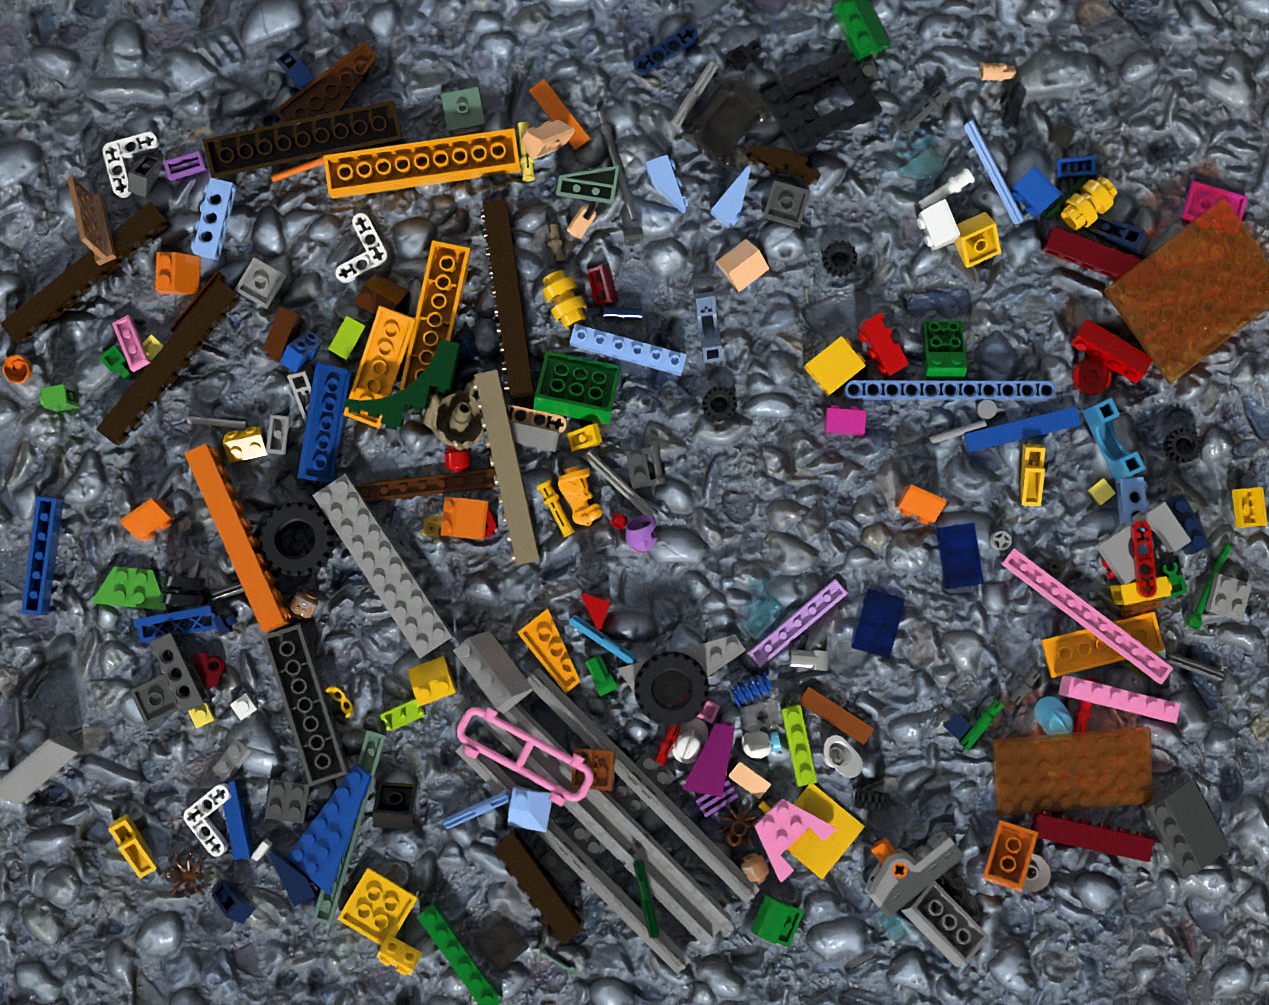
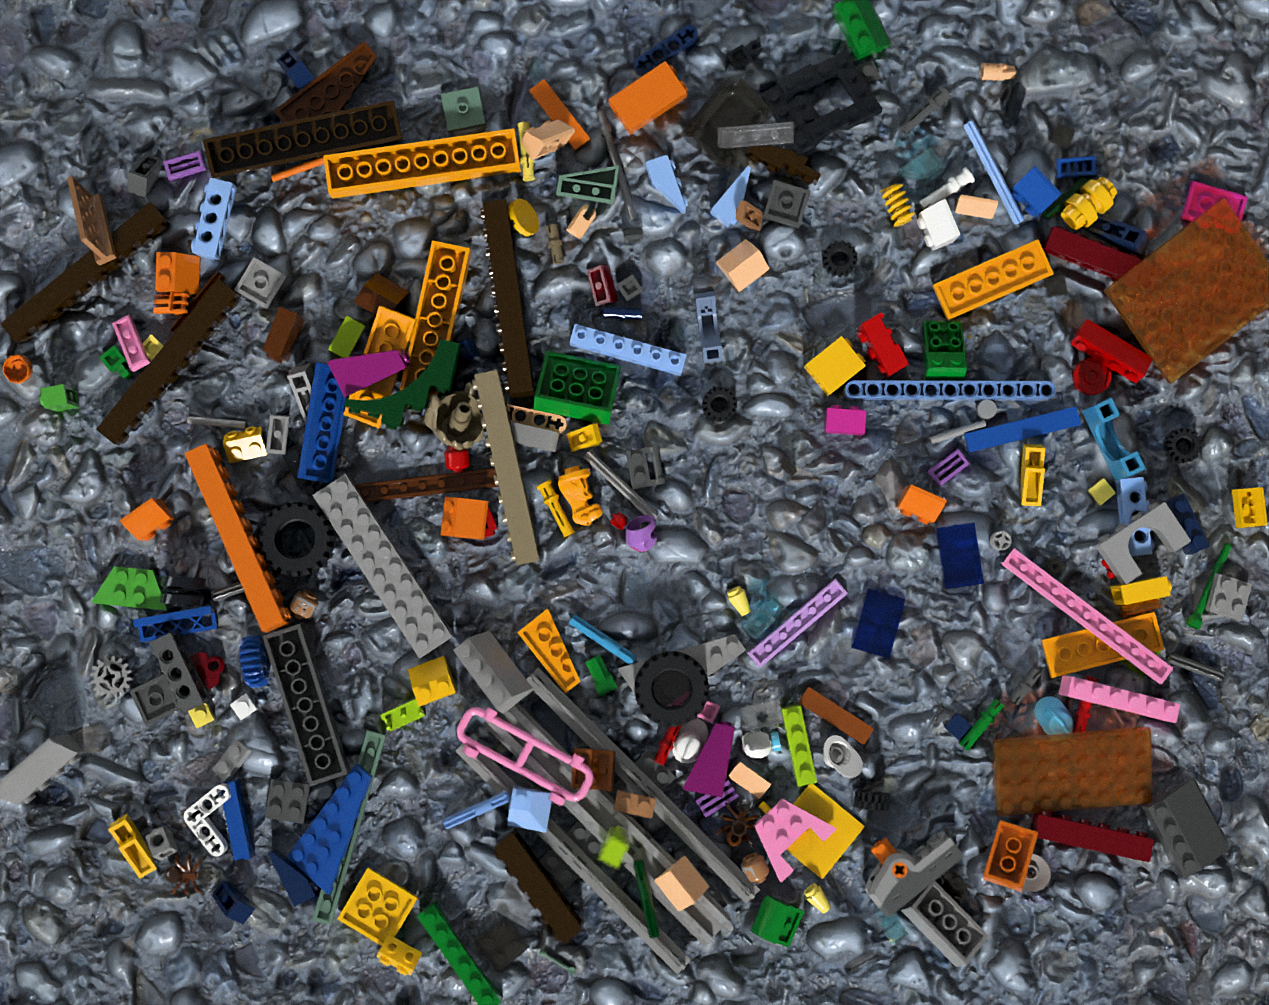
blue brick [21,496,64,615] -> none
white beam [103,132,159,198] -> none
dark blue tile [212,615,238,636] -> none
white tile [251,839,272,862] -> none
blue brick [280,330,323,373] -> none
yellow cap [325,685,354,718] -> none
white beam [335,213,388,283] -> none
black slope [373,782,417,830] -> none
clear yellow plate [421,518,442,539] -> none
yellow piece [542,270,587,329] -> none
red slope [581,593,611,630] -> none
light grey axle [671,61,718,128] -> none
blue piece [729,671,773,707] -> none
light grey piece [790,650,829,671] -> none
yellow slope [954,212,1001,268] -> none
red beam [1130,521,1157,598] -> none
green plate [1161,562,1188,598] -> none
none -> light grey gear [90,656,134,698]
none -> light grey brick [145,827,179,861]
none -> orange arm [153,291,189,316]
none -> blue gear [239,635,270,688]
none -> magenta slope [327,348,410,397]
none -> yellow tile [508,199,539,236]
none -> lime brick [599,825,629,868]
none -> orange brick [608,61,688,135]
none -> medium nougat plate [613,790,656,819]
none -> dark grey plate [617,274,643,302]
none -> light nougat slope [654,855,710,911]
none -> clear tile [717,122,794,149]
none -> light yellow cone [727,586,751,616]
none -> medium nougat plate [736,201,764,231]
none -> light yellow cone [804,883,831,913]
none -> yellow piece [880,184,915,227]
none -> medium lavender tile [927,448,970,487]
none -> light orange plate [932,239,1054,321]
none -> light nougat slope [955,194,998,219]
none -> clear smoke tile [1044,275,1068,298]

